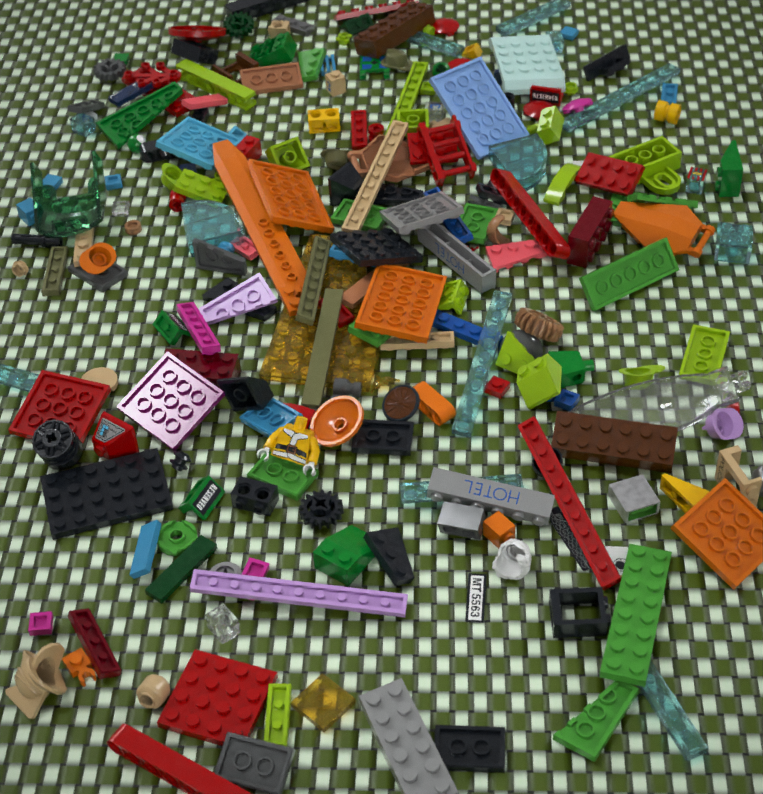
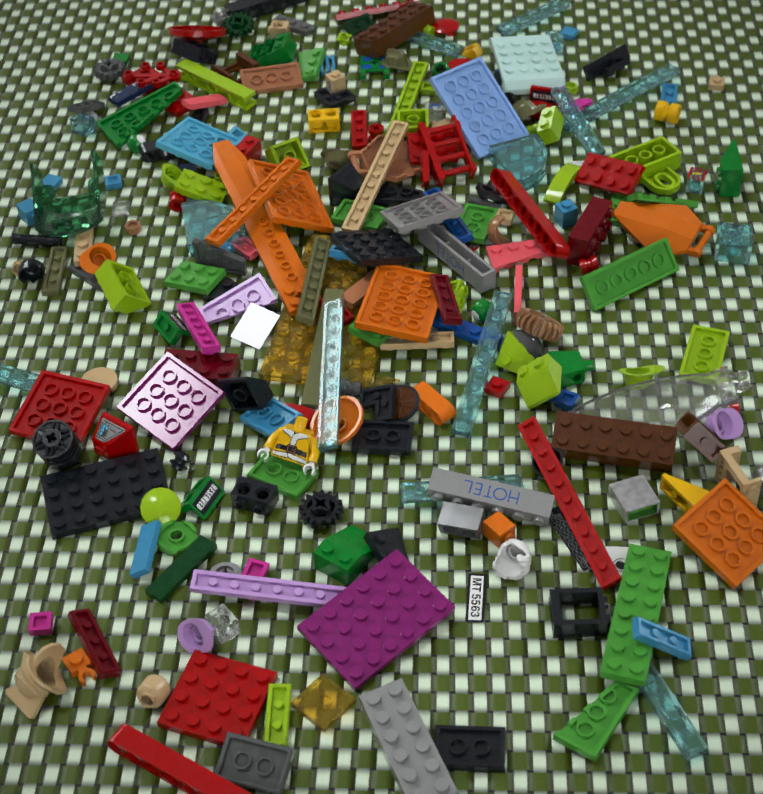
none -> black hair [18,259,45,283]
none -> lime slope [94,259,152,314]
none -> lime dish [140,487,181,527]
none -> bright green plate [164,261,227,295]
none -> lavender piece [177,618,215,654]
none -> orange tile [205,156,302,248]
none -> light grey tile [211,8,229,26]
none -> white sticker [231,303,280,349]
none -> magenta plate [297,549,455,692]
none -> black plate [314,87,356,109]
none -> clear light blue plate [317,298,344,453]
none -> black plate [359,383,397,421]
none -> red tile [420,150,430,187]
none -> dark red tile [429,274,463,325]
none -> green piece [471,299,494,322]
none -> olive piece [512,99,546,120]
none -> coral tile [513,265,523,326]
none -> clear light blue plate [550,86,606,156]
none -> dark azure brick [554,199,578,229]
none -> red wheel [579,255,600,276]
none -> dark azure tile [632,616,692,661]
none -> reddish brown window [674,410,727,463]
none -> tan plate [708,76,725,91]

